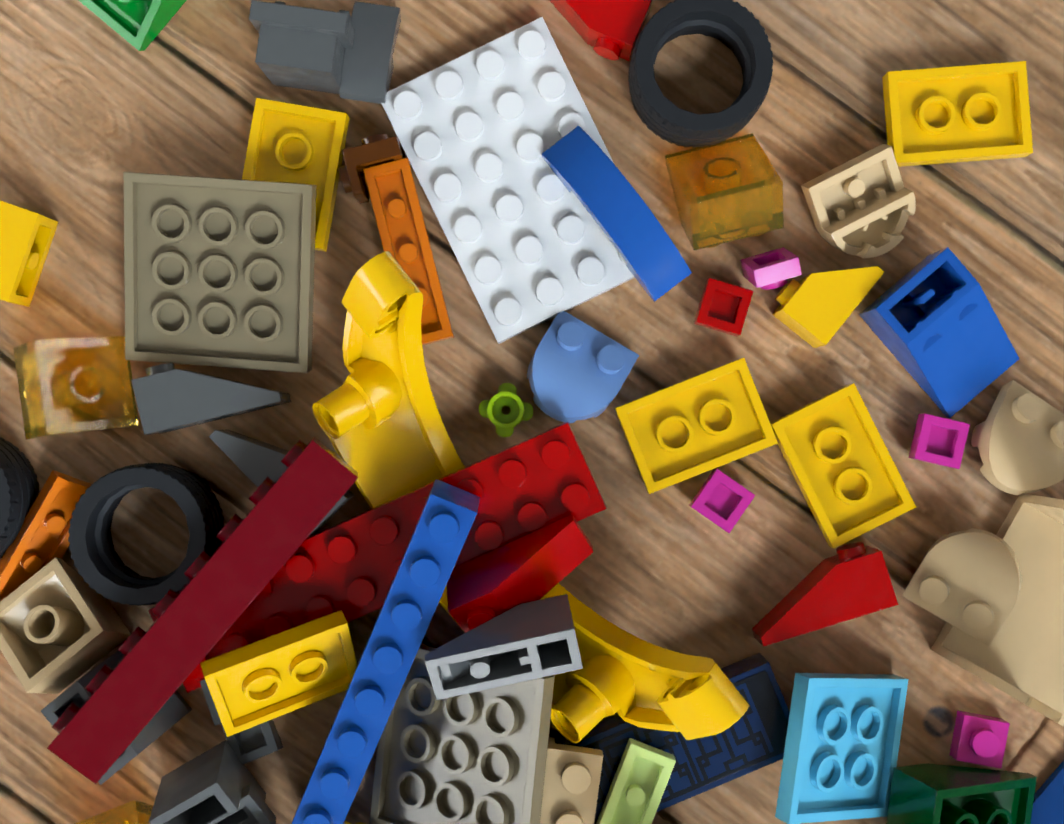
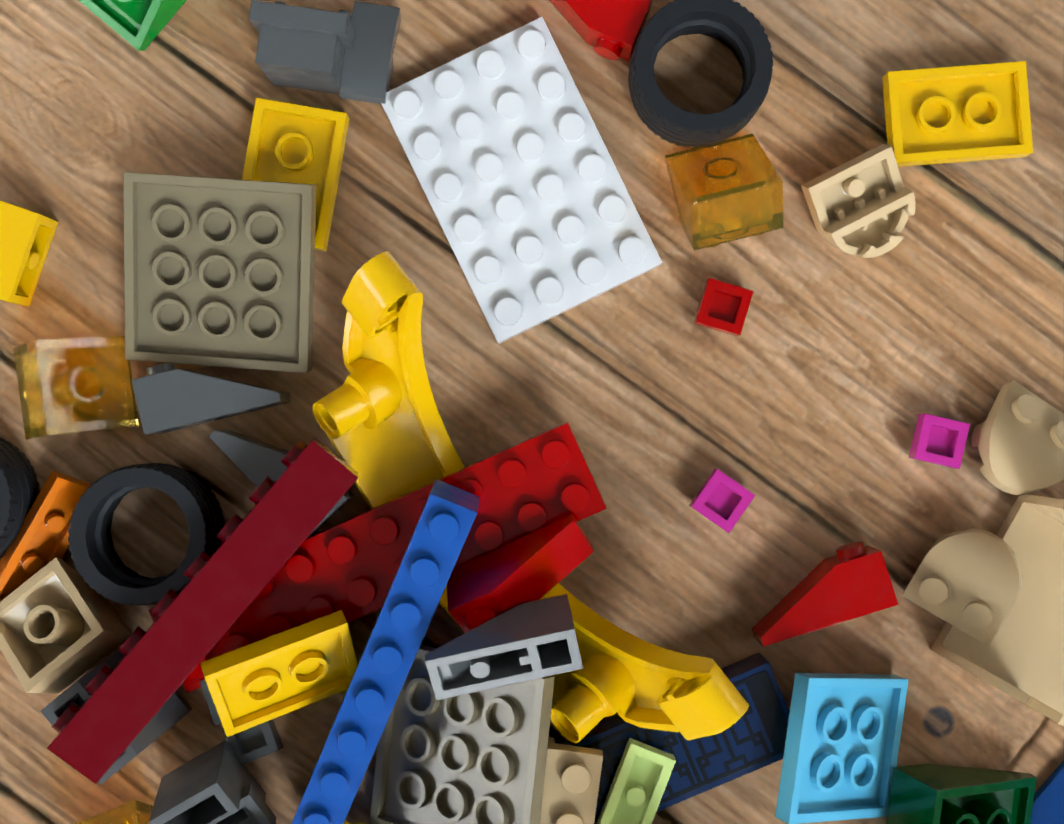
reddish brown bracket [338,134,404,204] -> none
orange plate [363,158,454,346] -> none
lime plate [479,383,533,437] -> none
medium blue slope [527,311,639,423] -> none
blue slope [542,125,692,302] -> none
yellow plate [614,358,778,494] -> none
dark pink plate [740,247,802,290] -> none
yellow plate [770,383,916,549] -> none
yellow slope [772,266,884,348] -> none
blue slope [859,247,1019,418] -> none
dark pink plate [949,710,1010,769] -> none

